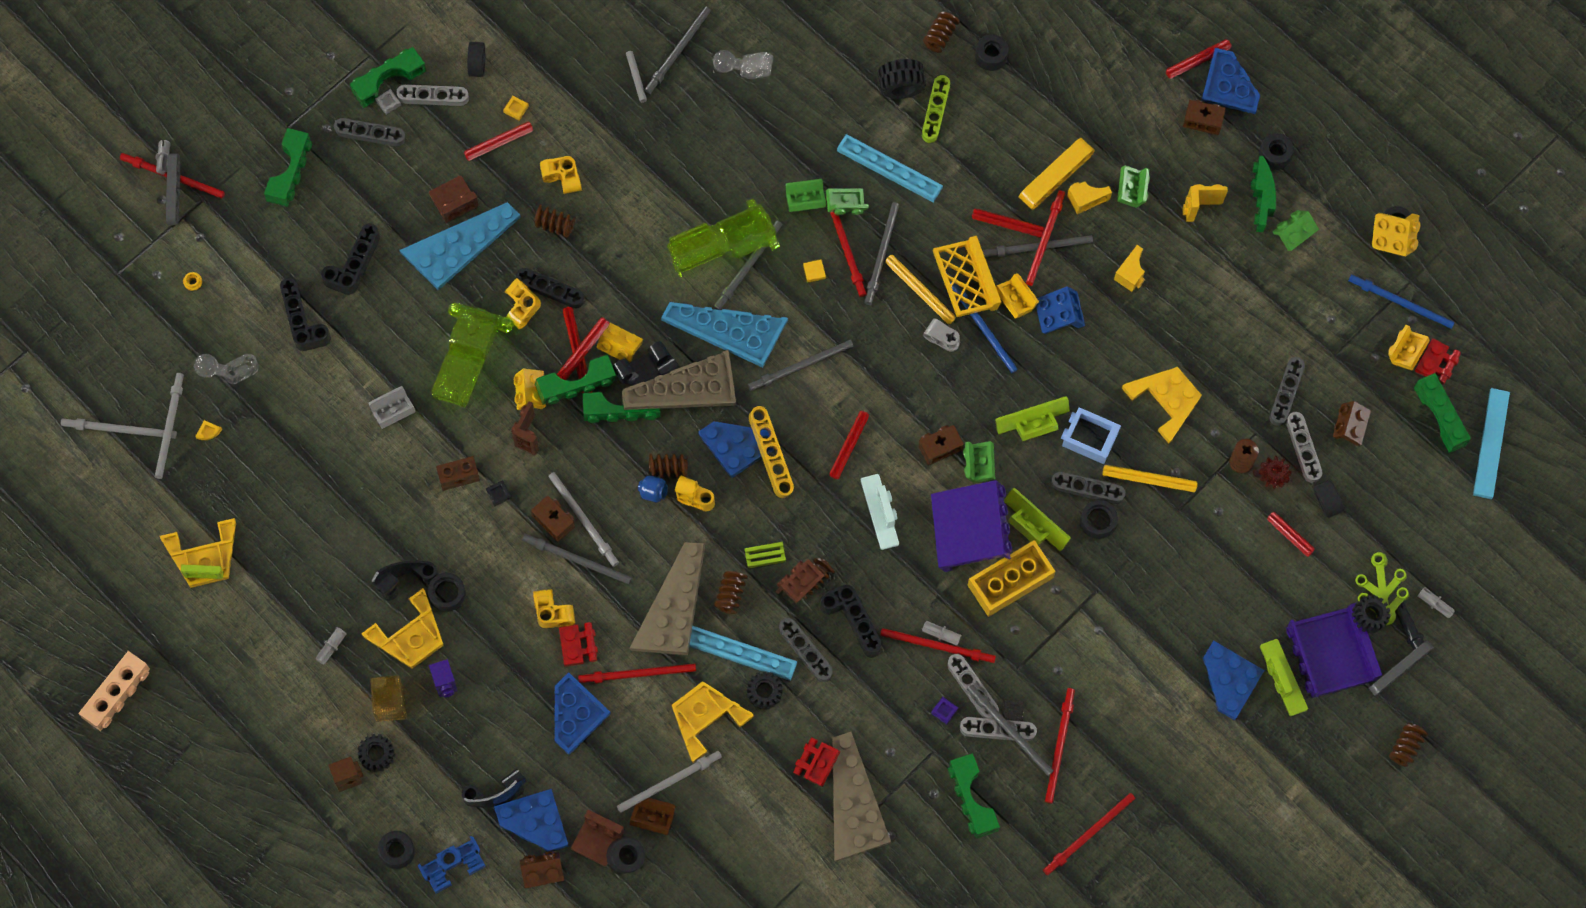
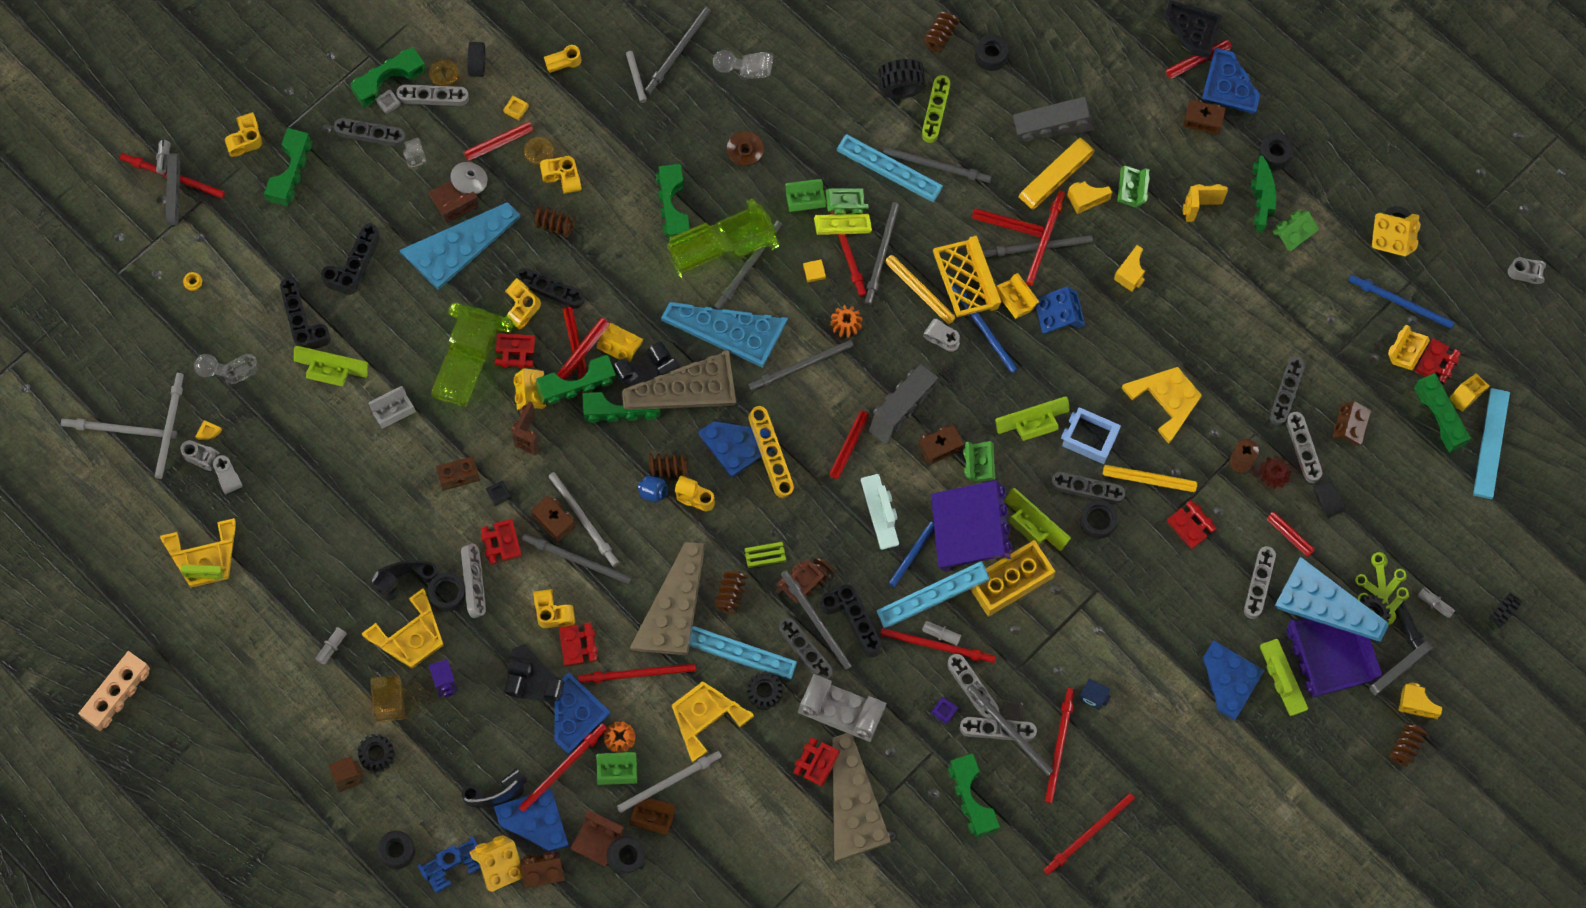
none -> light grey piece [180,440,220,471]
none -> light grey piece [213,455,243,495]
none -> yellow piece [224,112,262,157]
none -> lime bracket [294,346,368,387]
none -> clear brick [402,138,426,169]
none -> clear yellow gear [429,58,459,86]
none -> light grey dish [450,162,488,194]
none -> light grey beam [461,543,486,618]
none -> yellow bracket [469,836,523,892]
none -> red plate [481,519,522,565]
none -> red plate [495,333,535,369]
none -> black panel [504,644,565,701]
none -> red bar [518,724,607,813]
none -> clear yellow gear [524,137,554,165]
none -> yellow piece [544,45,582,73]
none -> bright green bracket [596,752,637,785]
none -> orange gear [604,721,635,753]
none -> green arch [656,164,690,242]
none -> reddish brown dish [727,131,764,166]
none -> dark grey bar [781,570,852,670]
none -> light grey piece [798,674,887,742]
none -> neon yellow tile [814,214,872,235]
none -> orange gear [830,305,863,338]
none -> dark grey wedge [869,364,938,445]
none -> medium azure tile [876,561,990,629]
none -> dark grey bar [883,147,992,183]
none -> blue bar [888,521,934,588]
none -> dark grey wedge [1013,97,1094,142]
none -> dark blue brick [1079,678,1111,711]
none -> black plate [1164,0,1222,59]
none -> red plate [1166,500,1217,550]
none -> light grey beam [1244,546,1276,619]
none -> dark azure wing [1275,557,1389,642]
none -> yellow arch [1399,683,1442,719]
none -> yellow arch [1449,373,1490,412]
none -> black tyre [1488,592,1523,628]
none -> light grey piece [1508,257,1546,284]

